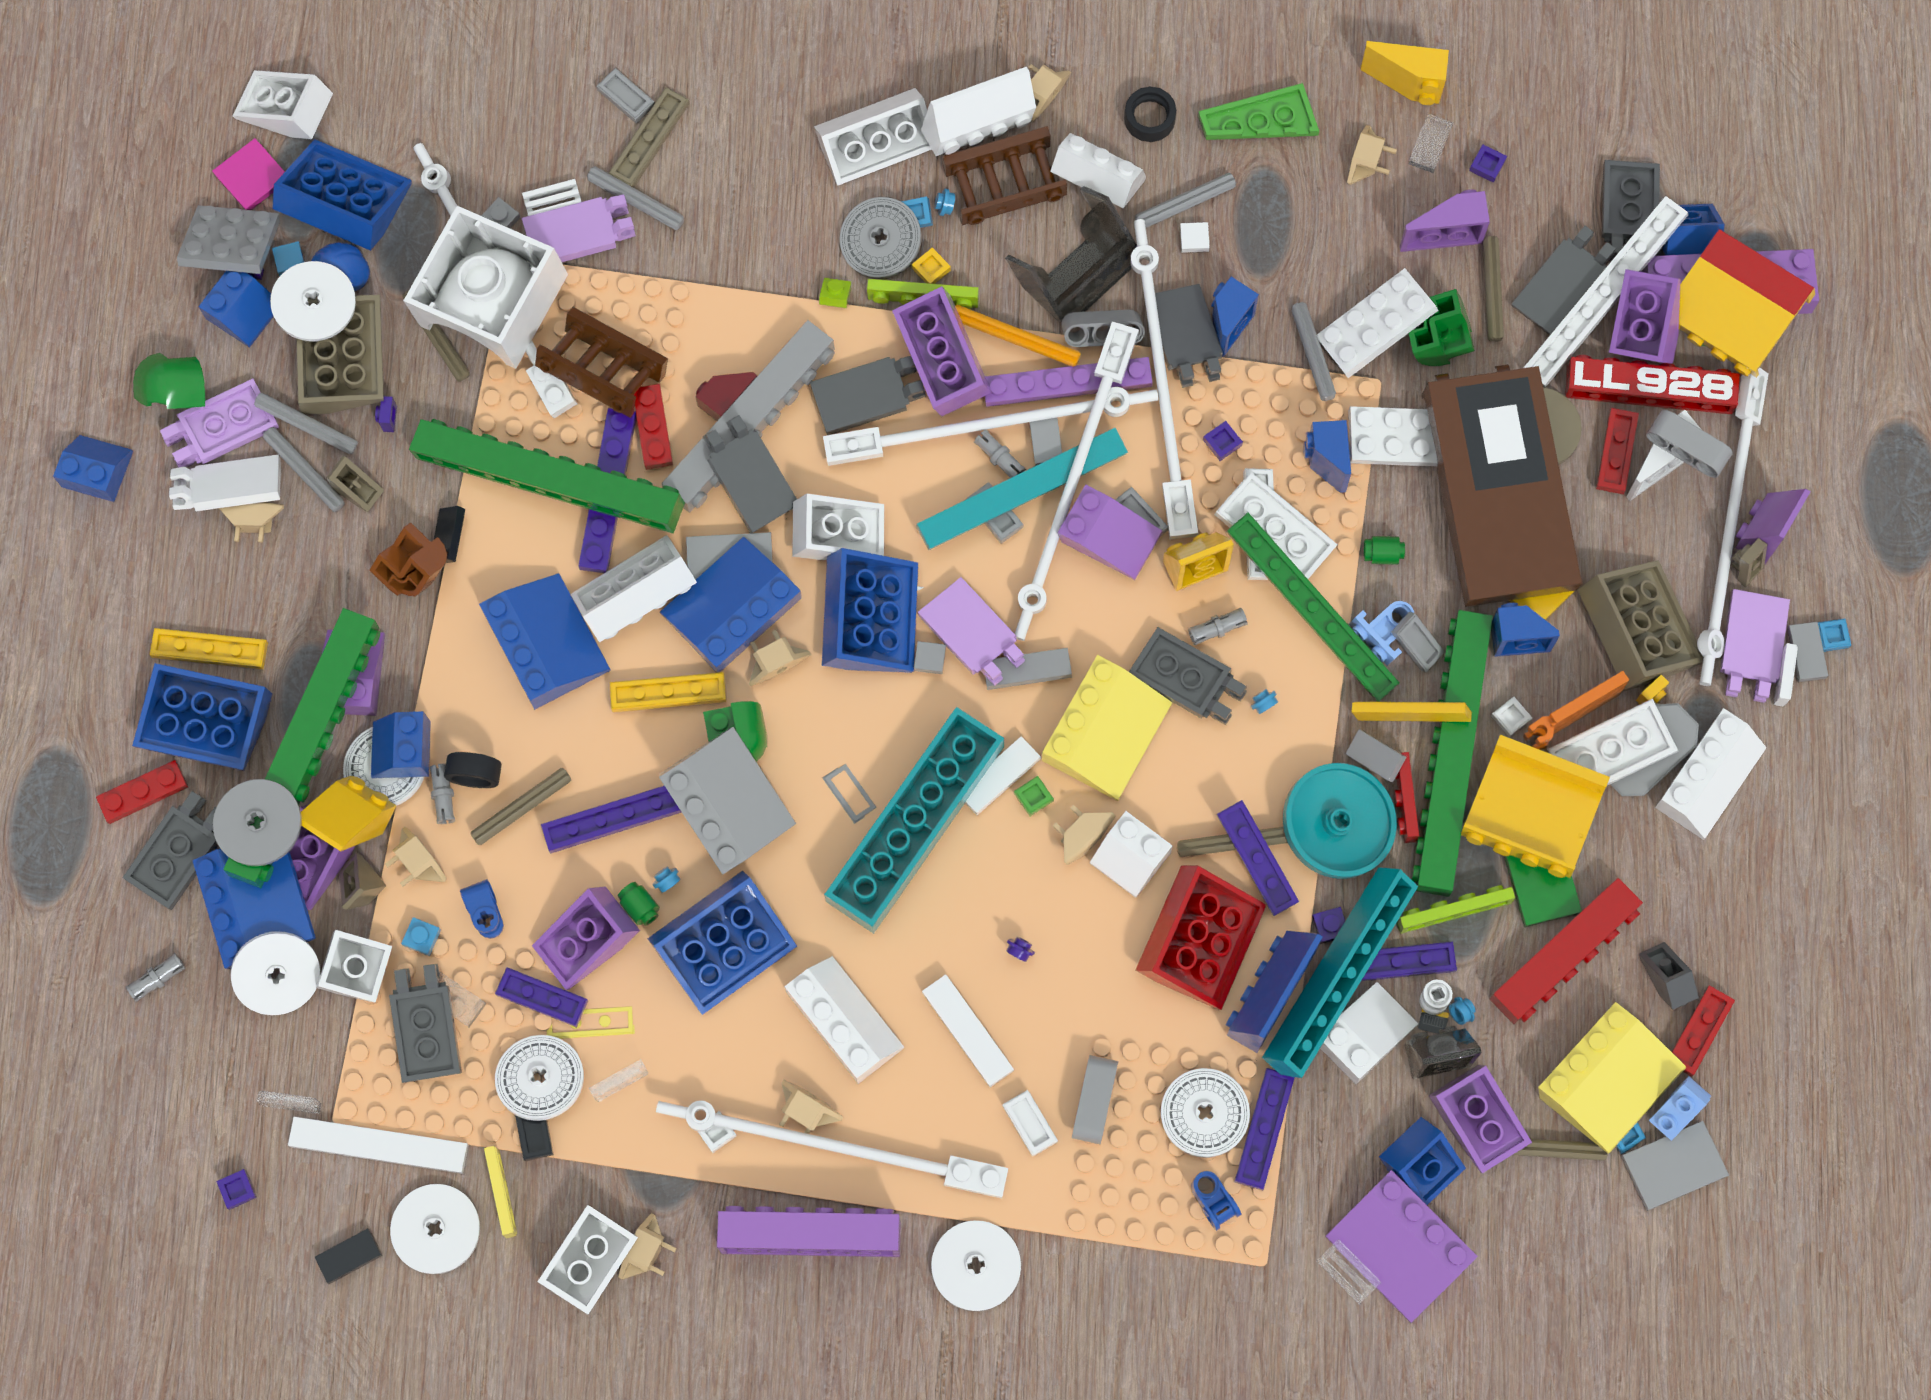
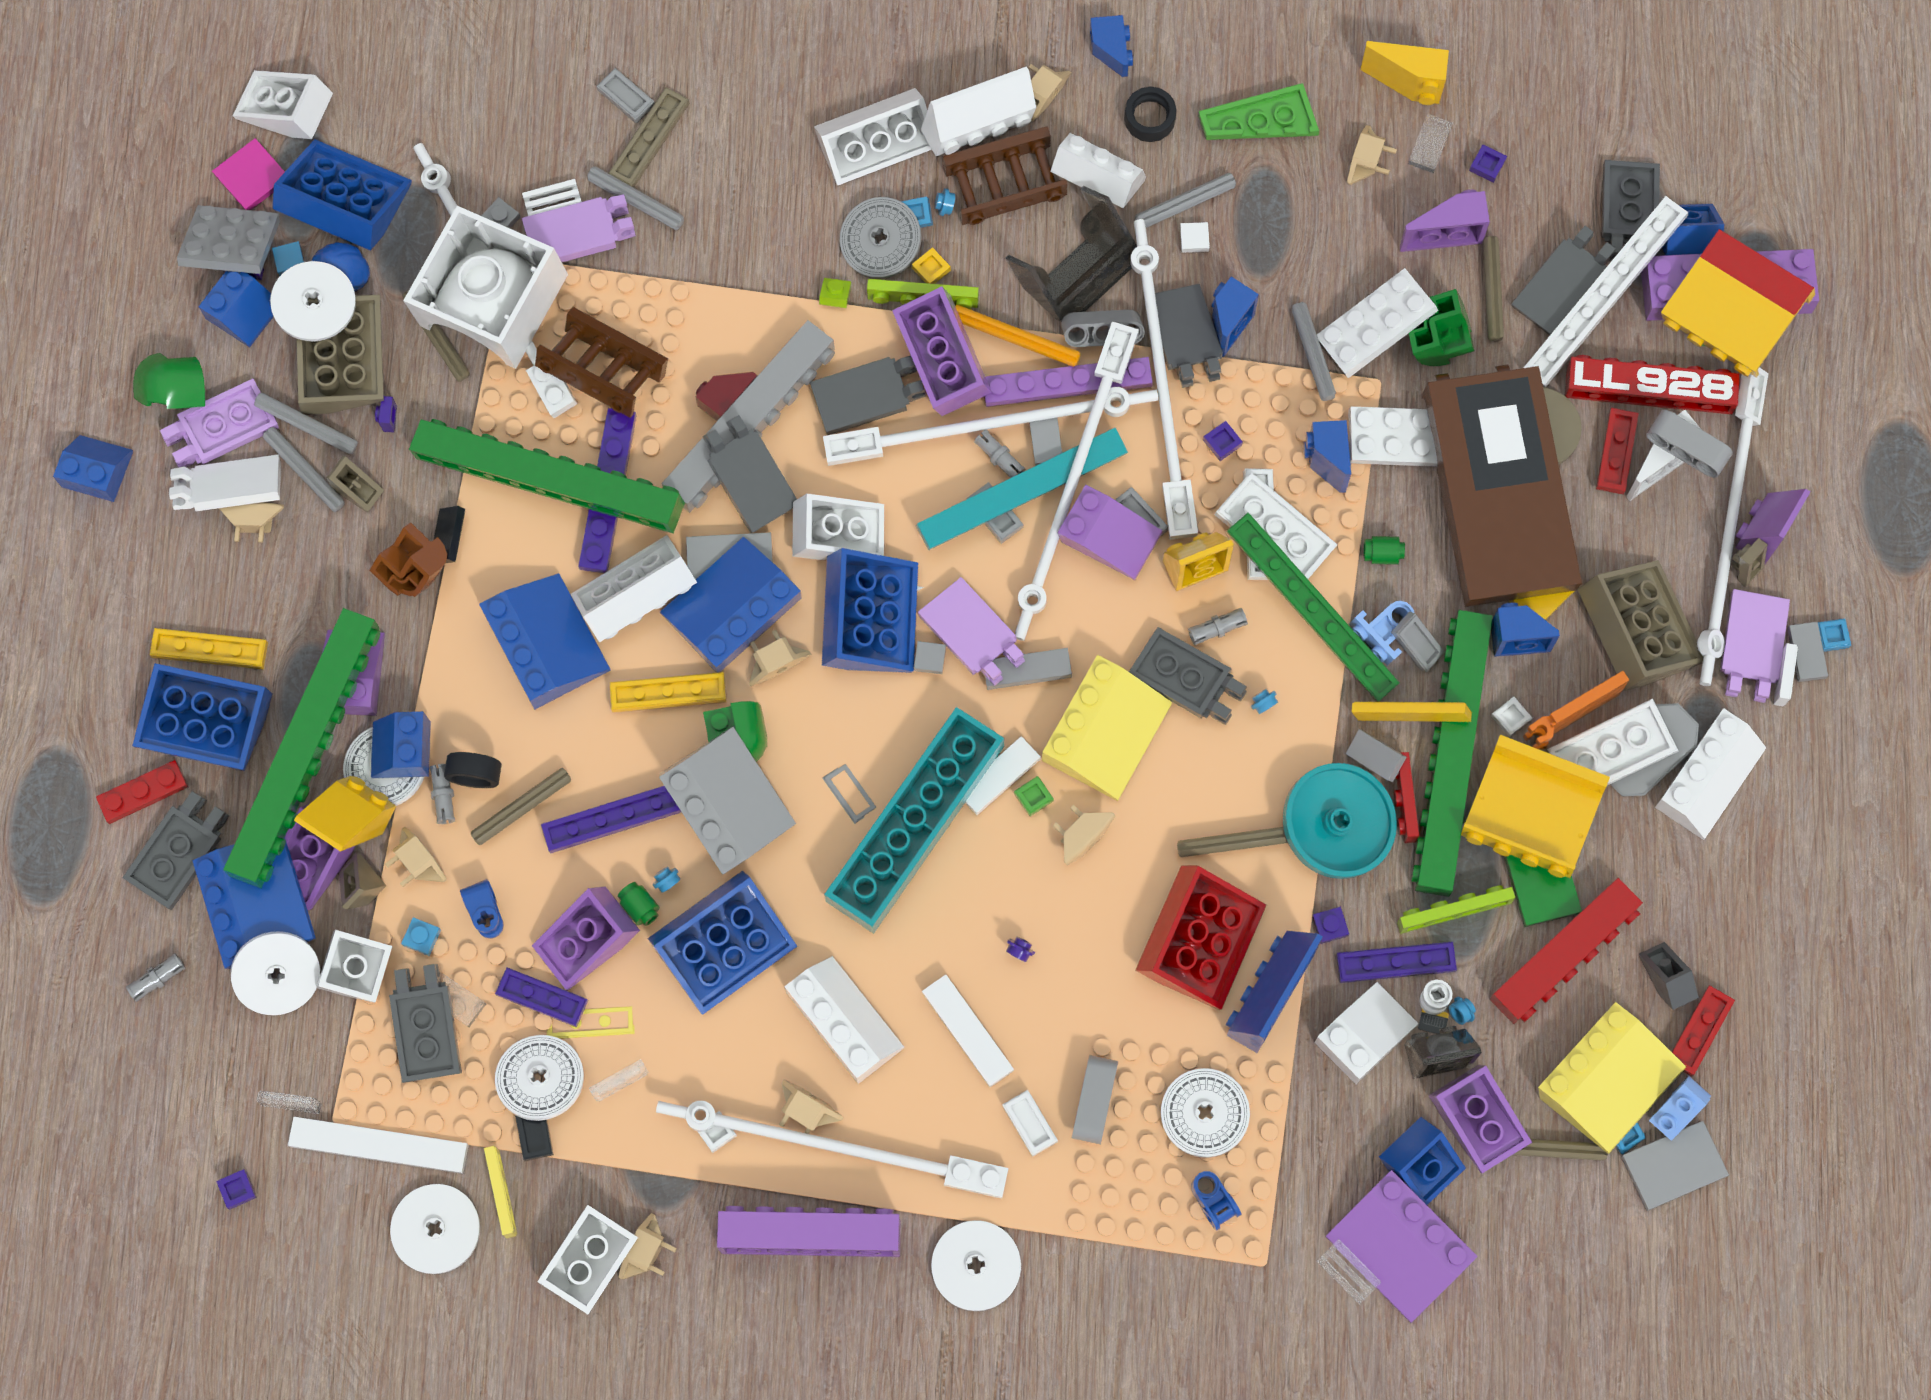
light grey piece [213,779,302,866] -> none
black tile [315,1228,383,1284] -> none
red plate [634,384,673,470] -> none
white slope [1090,811,1172,898] -> none
dark purple tile [1216,800,1299,916] -> none
dark purple tile [1234,1068,1295,1191] -> none
teal brick [1262,867,1418,1078] -> none
medium lavender slope [1609,269,1681,363] -> none
yellow plate [1636,675,1669,704] -> none
none -> blue slope [1090,15,1133,77]

